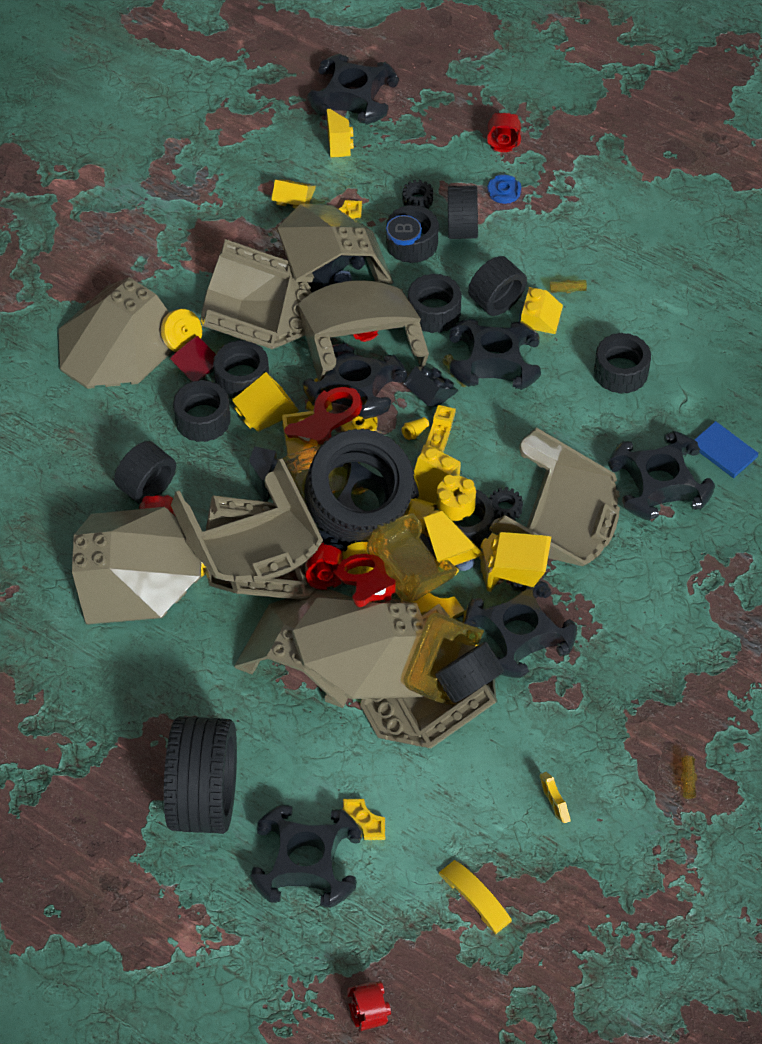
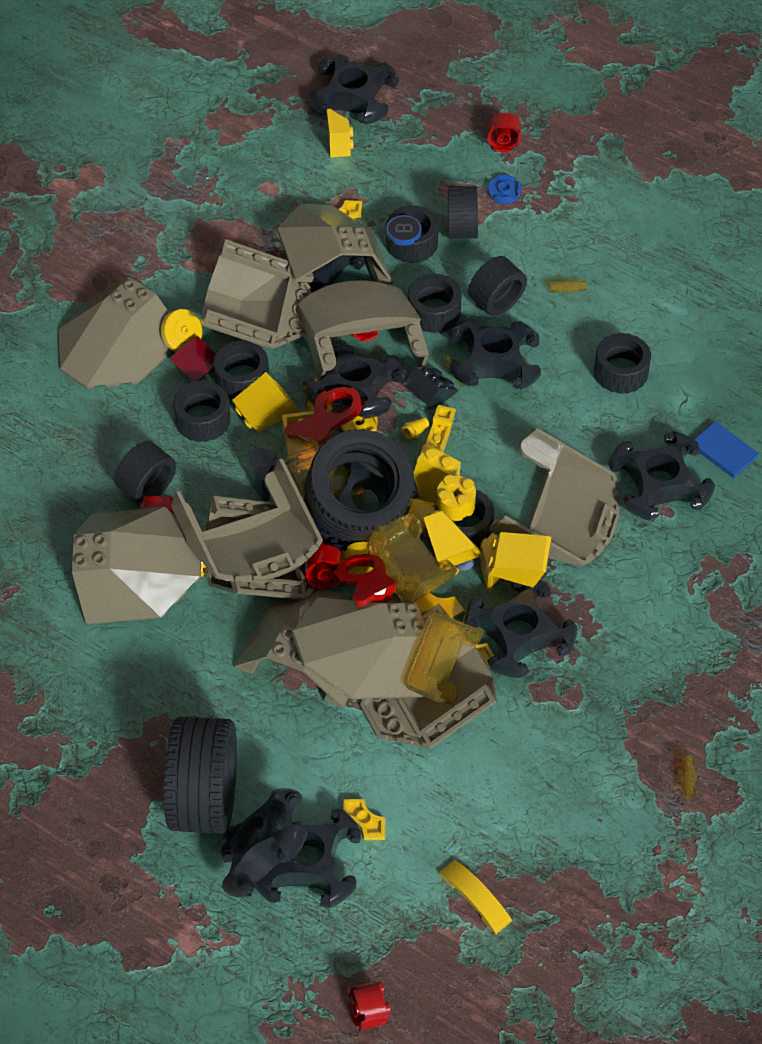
yellow slope [272,179,316,208] -> none
sand blue tile [334,271,352,284] -> none
black tyre [402,180,433,209] -> none
black tyre [435,642,504,703] -> none
black tyre [489,487,523,521] -> none
yellow slope [521,287,563,334] -> none
yellow tile [540,772,571,823] -> none
none -> black piece [219,788,307,898]

